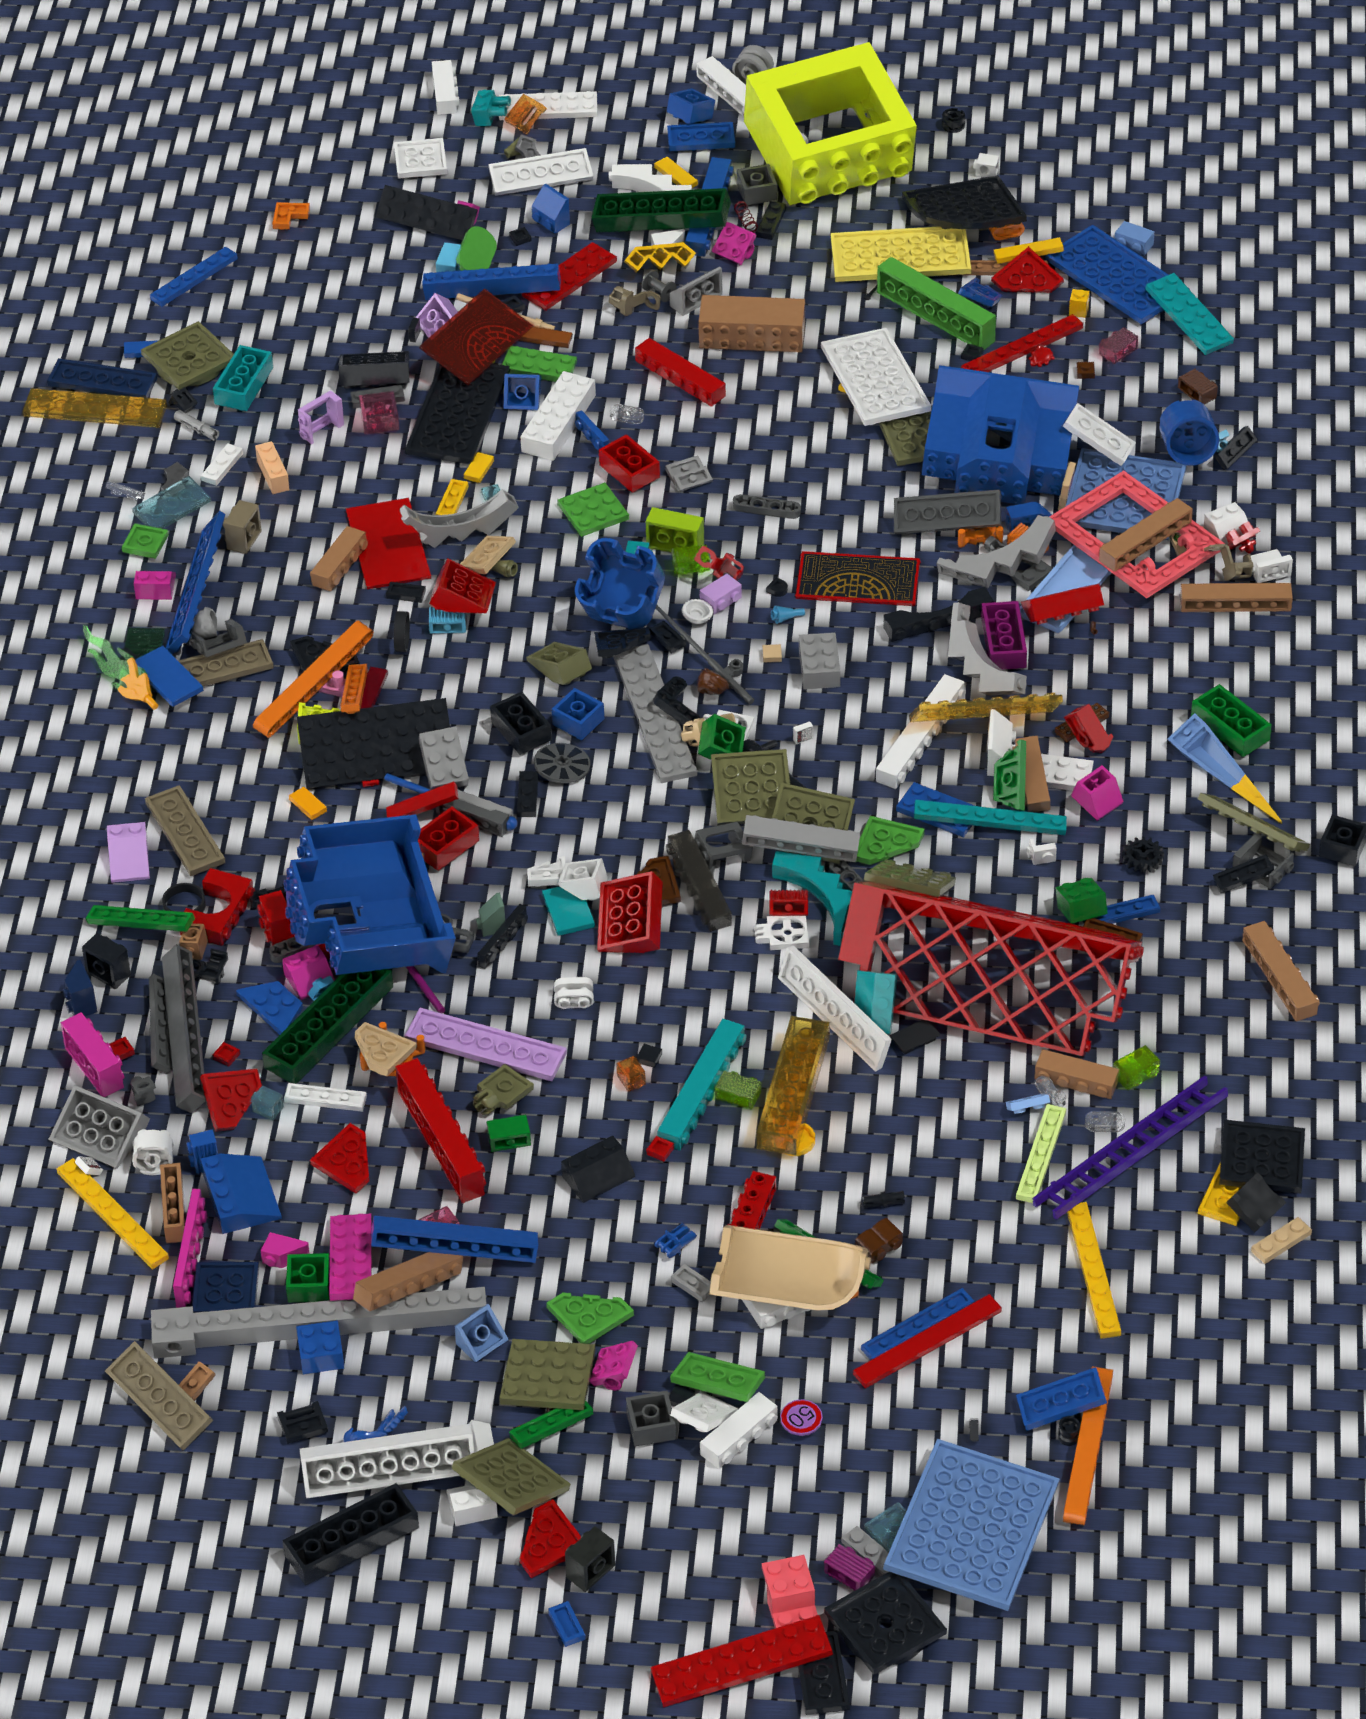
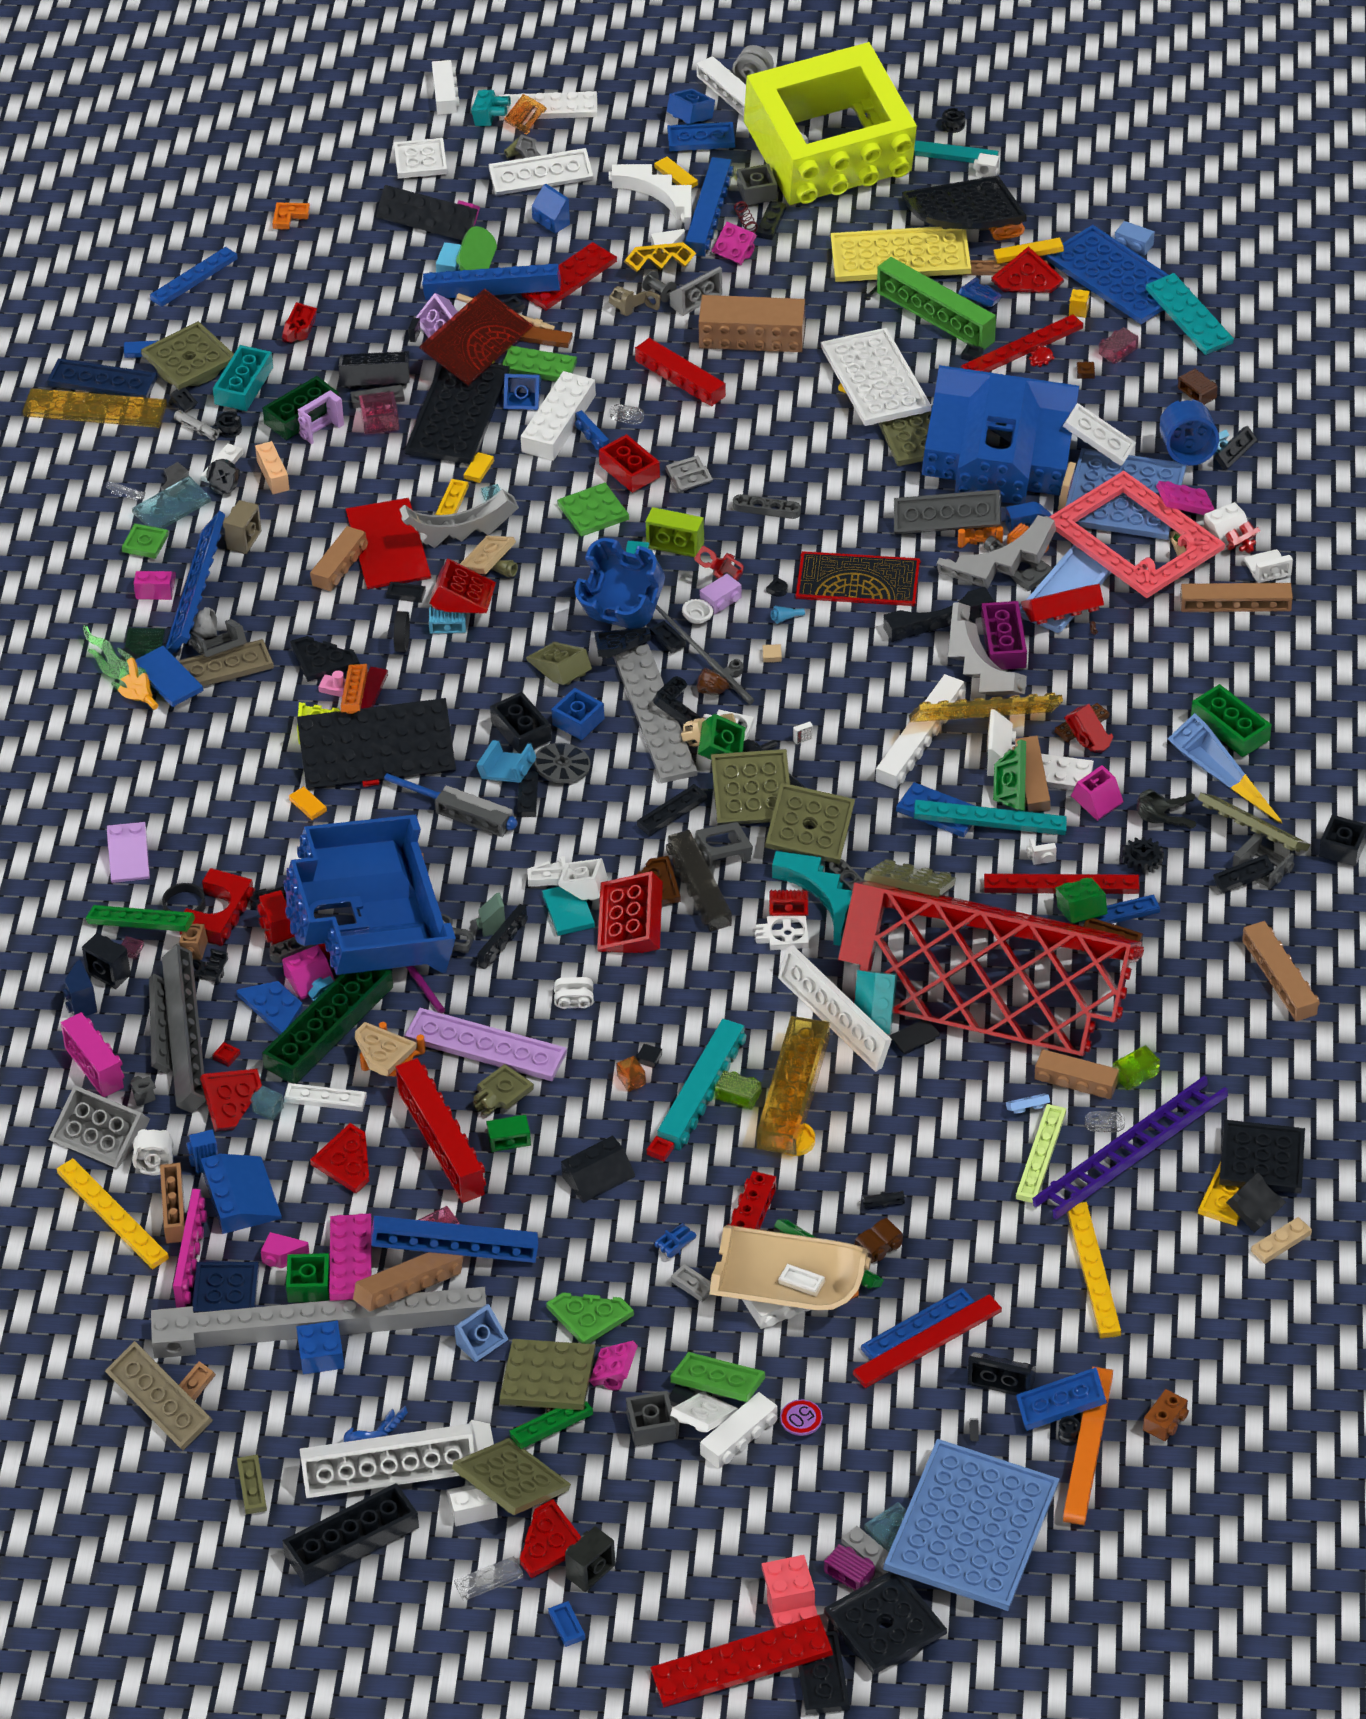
white tile [75,1156,103,1176] -> none
red plate [109,1037,135,1060] -> none
dark tan plate [145,785,225,876] -> none
orange beam [253,621,374,738] -> none
black plate [277,1401,328,1444] -> none
red tile [386,781,458,817] -> none
red brick [418,806,479,871] -> none
light grey brick [419,726,469,790] -> none
black tile [509,227,532,246] -> none
dark green brick [591,188,731,232] -> none
clear neon green brick [671,544,710,575] -> none
light grey brick [742,815,860,862] -> none
light grey brick [799,633,840,689] -> none
bright green plate [856,816,925,865] -> none
clear plate [1034,1075,1066,1107] -> none
medium nougat brick [1099,498,1193,572] -> none
dark tan piece [1204,544,1254,581] -> none
none -> clear pink tile [121,936,144,959]
none -> black tile [206,459,240,495]
none -> black wheel [216,411,242,438]
none -> olive plate [237,1454,267,1515]
none -> dark green brick [262,376,339,440]
none -> red piece [282,302,317,343]
none -> clear plate [454,1556,523,1601]
none -> dark azure panel [476,740,536,783]
none -> black plate [637,784,707,836]
none -> white tile [778,1264,825,1297]
none -> teal tile [914,140,999,163]
none -> black slope [968,1352,1036,1395]
none -> red plate [984,874,1139,894]
none -> pearl dark grey hair [1137,789,1197,829]
none -> dark orange brick [1143,1389,1189,1442]
none -> dark pink plate [1156,481,1215,515]

